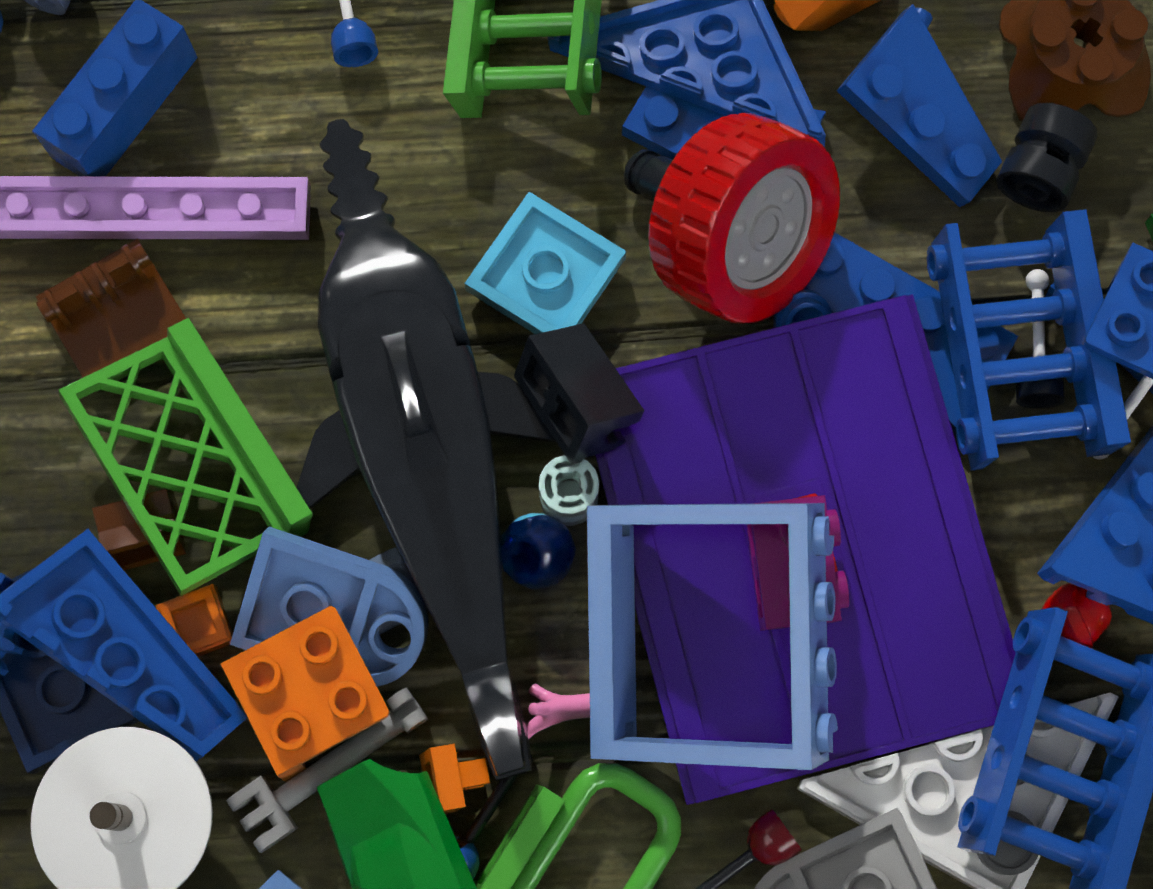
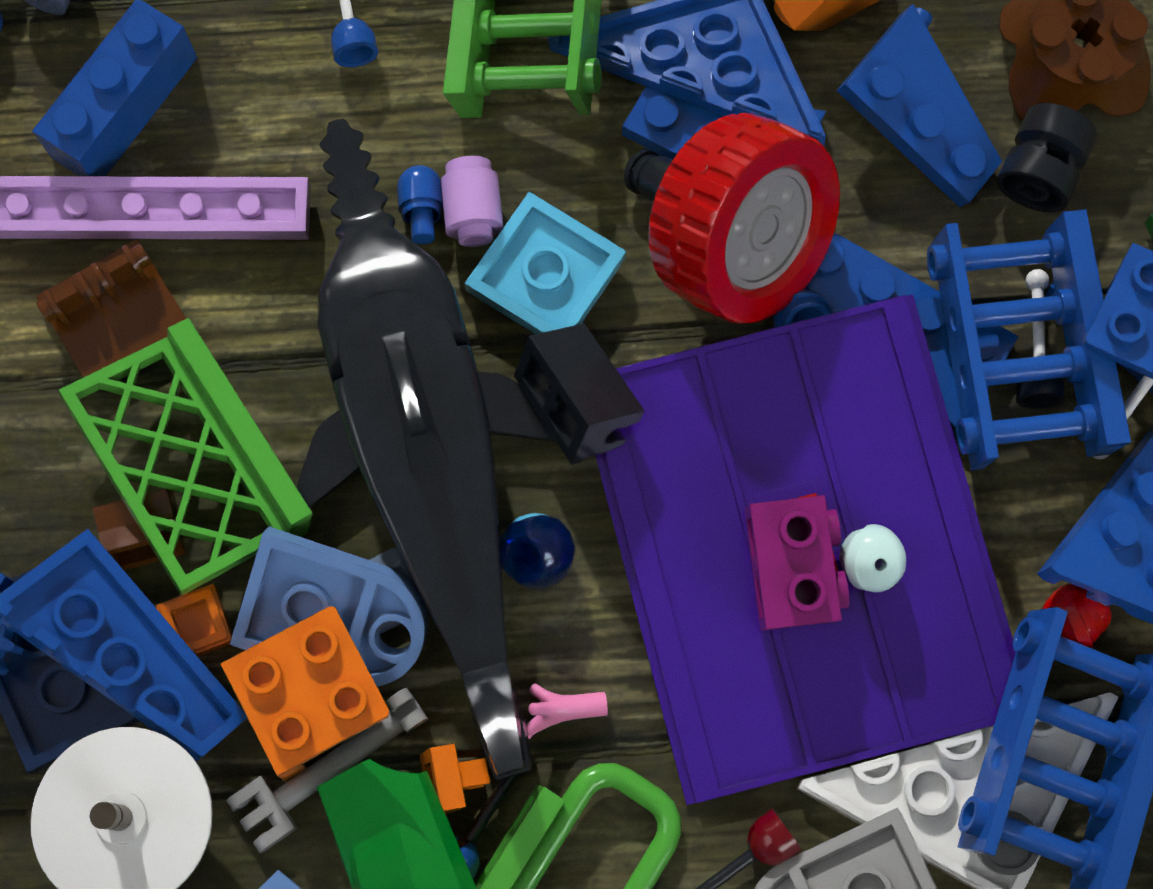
light aqua wheel [539,455,599,526] -> none
medium blue window [587,503,838,770] -> none
none -> blue cylinder [397,165,444,244]
none -> lavender brick [441,156,504,247]
none -> light aqua piece [839,524,906,592]

